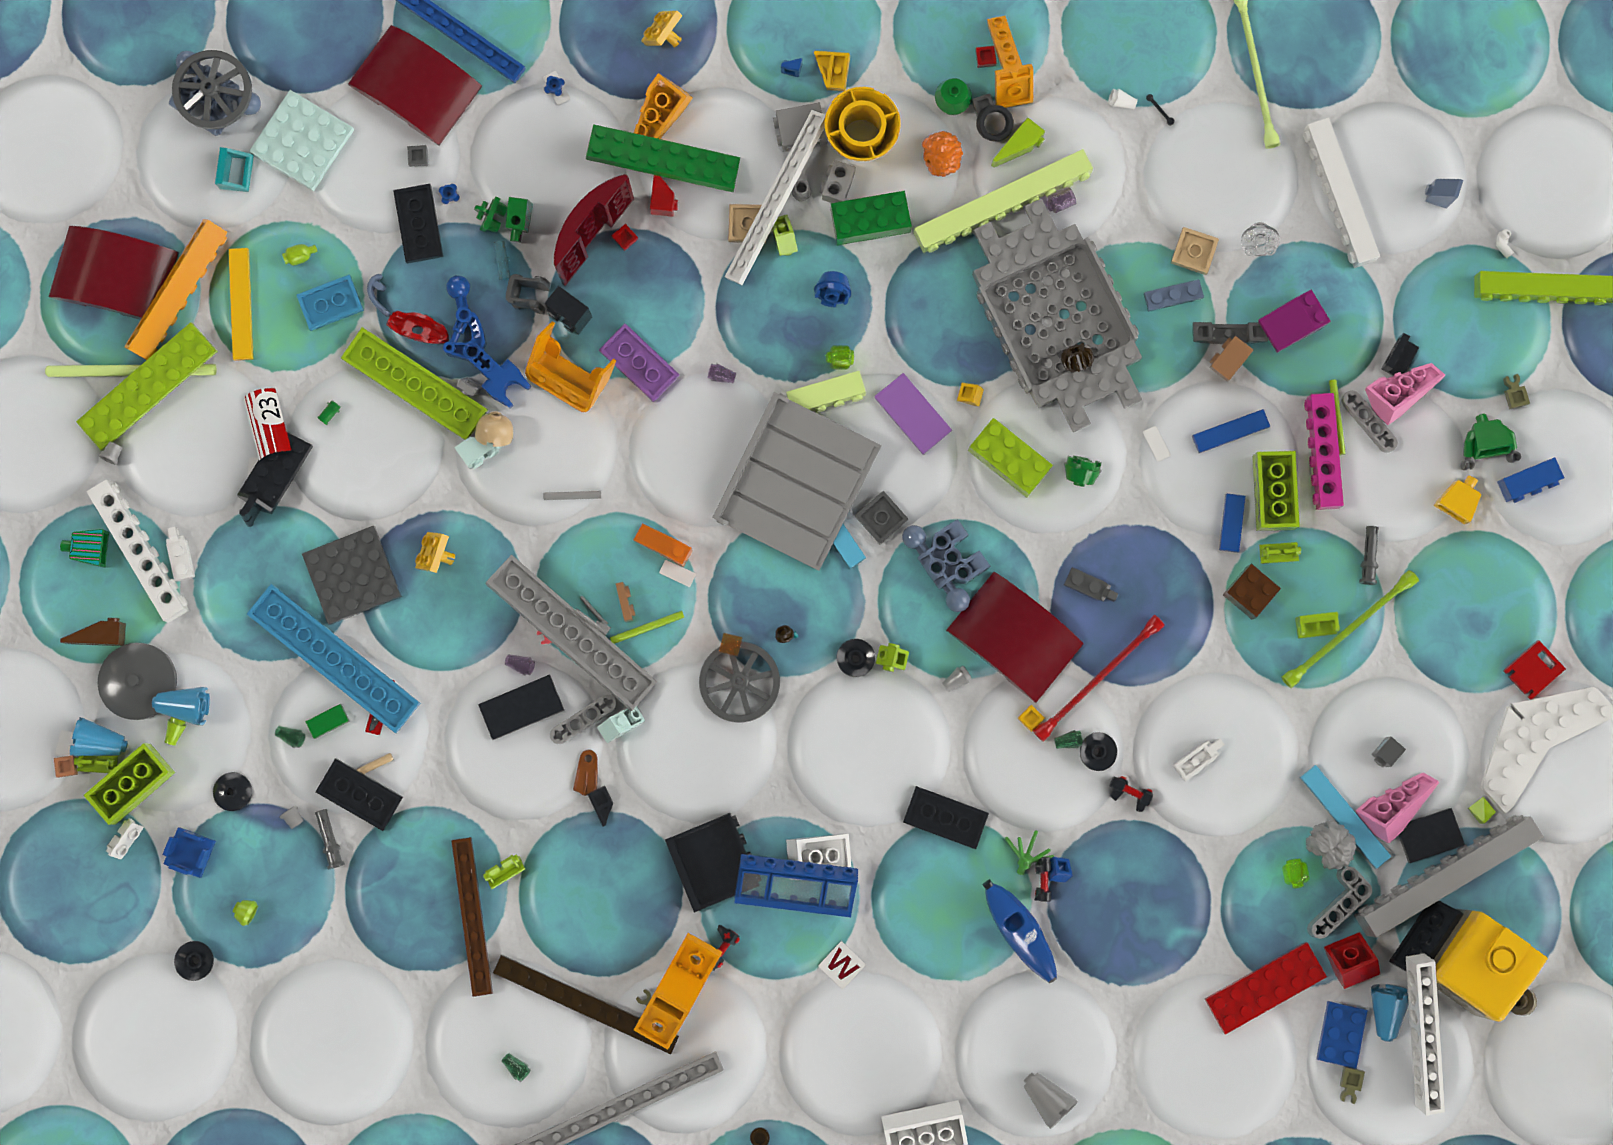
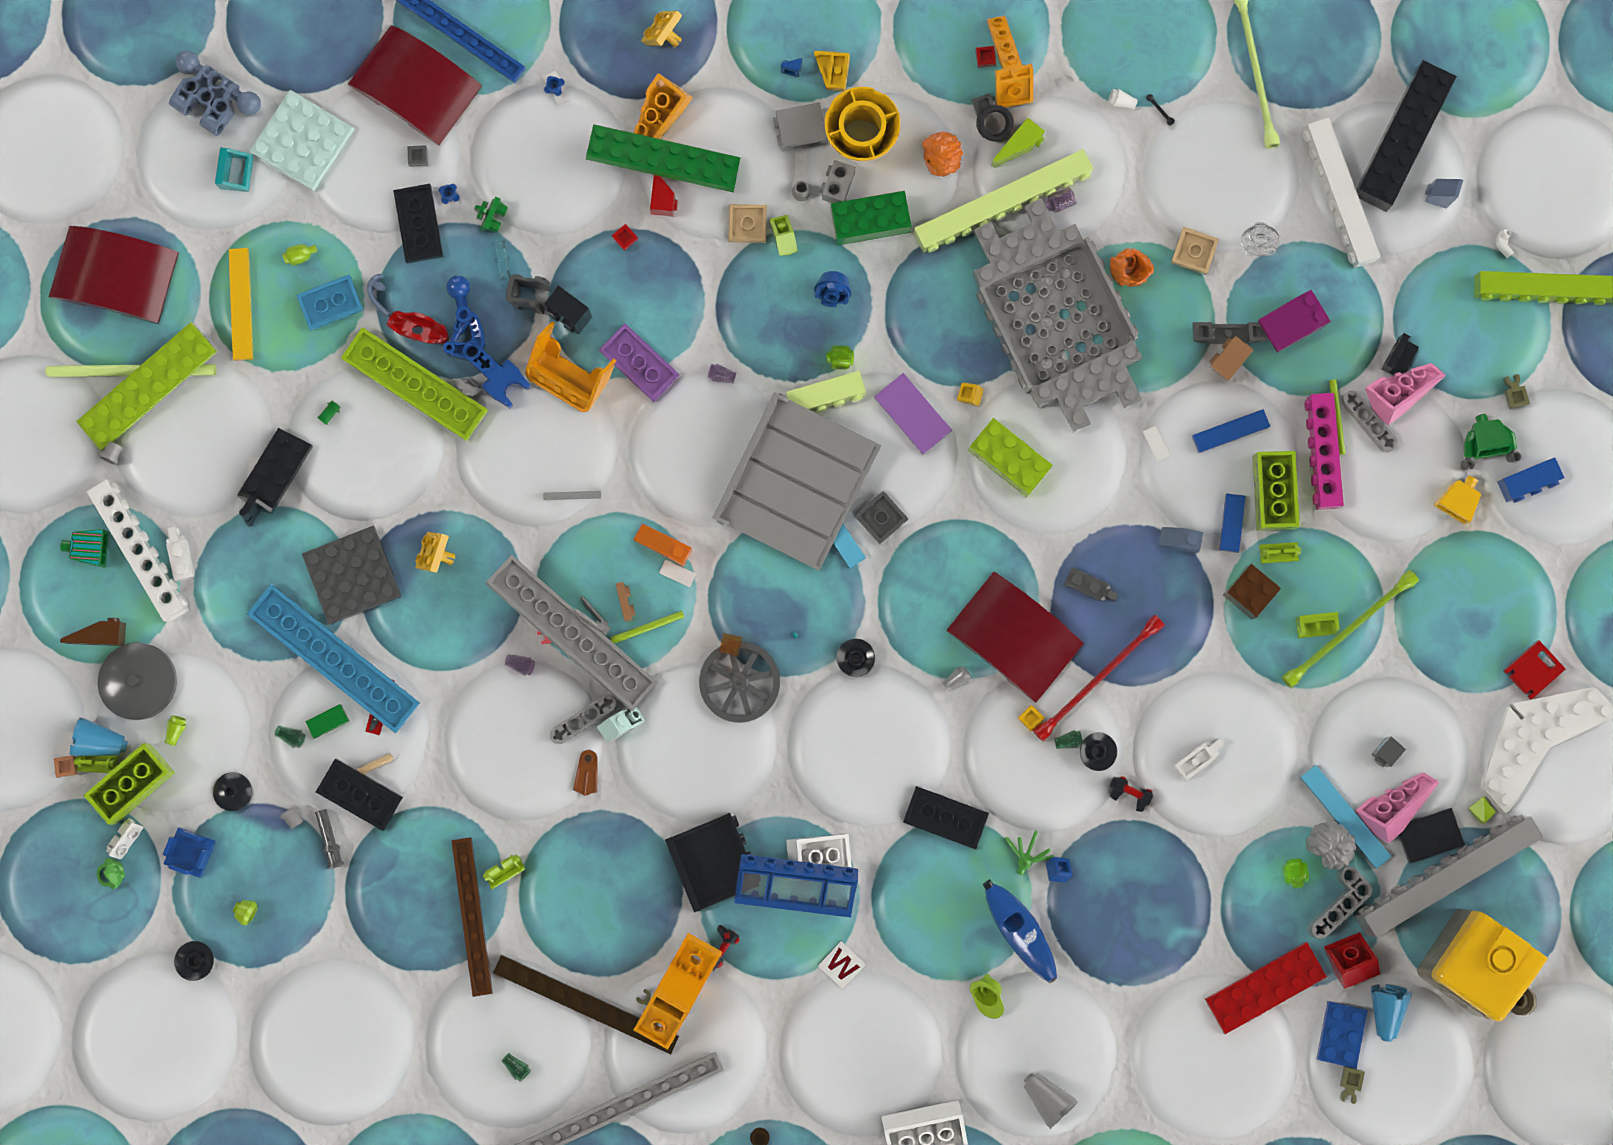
light orange brick [124,219,227,360] -> none
dark azure cone [152,687,210,726] -> none
dark grey wheel [172,50,252,129] -> none
sticker [244,388,291,460] -> none
light aqua slope [454,437,502,469] -> none
tan cylinder [475,411,513,447] -> none
black tile [478,674,564,740] -> none
green torso [506,197,533,243] -> none
dark red slope [554,174,634,286] -> none
black tile [587,785,613,827] -> none
white plate [725,110,825,285] -> none
dark brown plate [775,625,794,643] -> none
lime brick [876,643,909,672] -> none
sand blue connector [902,519,991,612] -> none
green cone [935,78,972,115] -> none
black piece [1034,857,1051,902] -> none
dark brown gear [1061,343,1094,373] -> none
green cone [1064,455,1102,487] -> none
sand blue plate [1144,279,1204,312] -> none
dark grey pin [1359,526,1379,585] -> none
black tile [1389,901,1464,972] -> none
white brick [1406,954,1445,1116] -> none
none -> bright green piece [97,858,125,890]
none -> lime piece [969,974,1004,1019]
none -> orange hair [1109,248,1154,287]
none -> sand blue slope [1158,527,1204,554]
none -> black brick [1356,60,1457,212]

